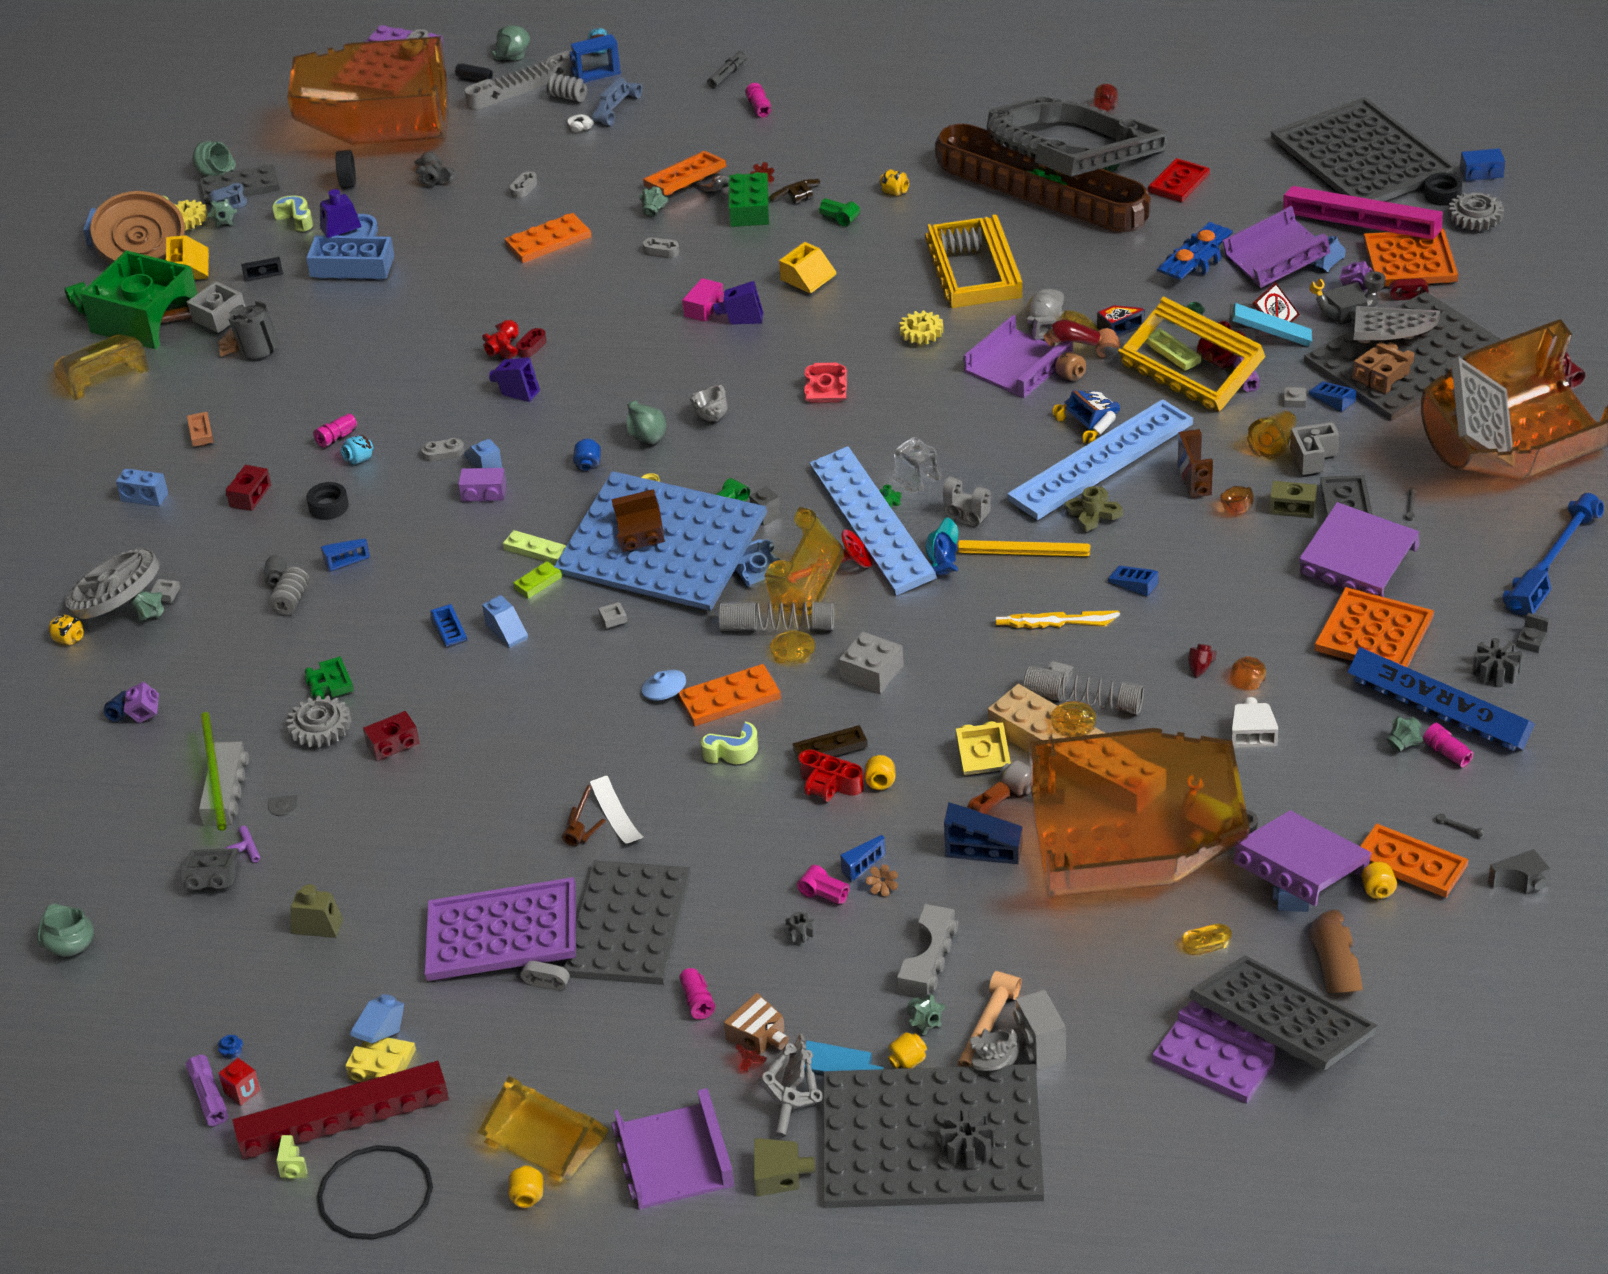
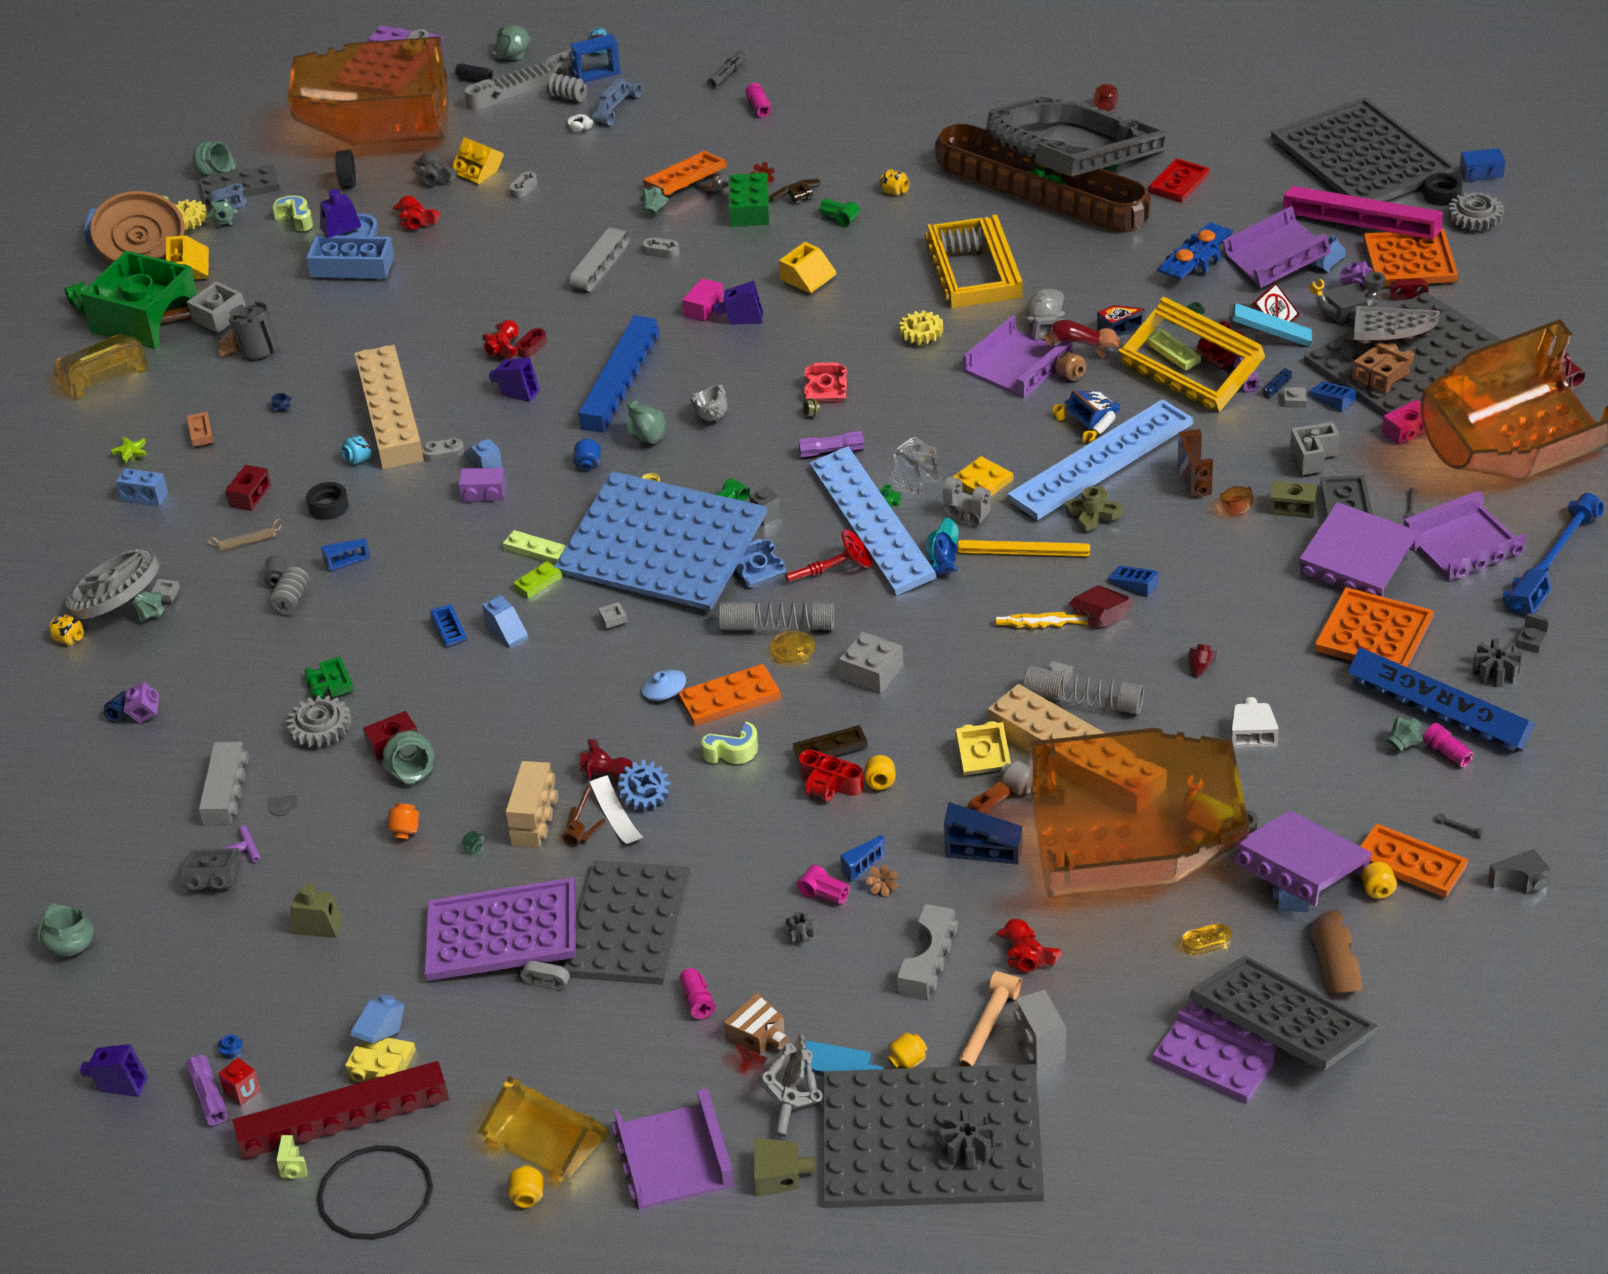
clear neon green piece [200,712,227,831] -> none
black slope [241,257,283,281] -> none
dark pink axle [313,413,357,448] -> none
orange plate [504,213,592,263] -> none
reddish brown panel [612,489,665,552] -> none
clear yellow windscreen [764,507,844,616] -> none
sand green rock [907,994,946,1035] -> none
light grey hair [969,1028,1020,1071] -> none
clear yellow wheel [1051,701,1096,738] -> none
clear yellow dish [1061,310,1099,331] -> none
clear orange hair [1230,656,1267,690] -> none
clear yellow cone [1247,411,1297,460] -> none
light grey plate [1451,357,1515,468] -> none
none -> dark purple torso [80,1044,148,1097]
none -> lime animal [111,437,147,463]
none -> tan piece [208,519,282,551]
none -> dark blue plate [270,393,292,411]
none -> tan brick [354,345,424,469]
none -> sand green helmet [382,730,435,785]
none -> orange head [387,803,420,839]
none -> red animal [393,195,441,230]
none -> yellow slope [451,137,504,184]
none -> clear green plate [462,831,484,853]
none -> tan piece [506,761,558,848]
none -> light grey beam [569,228,630,292]
none -> blue brick [578,315,660,433]
none -> dark red animal [580,739,632,782]
none -> medium blue gear [618,760,670,812]
none -> medium lavender axle [798,431,864,458]
none -> olive plate [803,398,820,419]
none -> yellow plate [953,456,1014,496]
none -> red animal [996,918,1062,972]
none -> dark red slope [1069,585,1134,628]
none -> dark blue axle [1262,368,1292,398]
none -> dark pink brick [1382,400,1434,445]
none -> medium lavender panel [1403,490,1526,582]

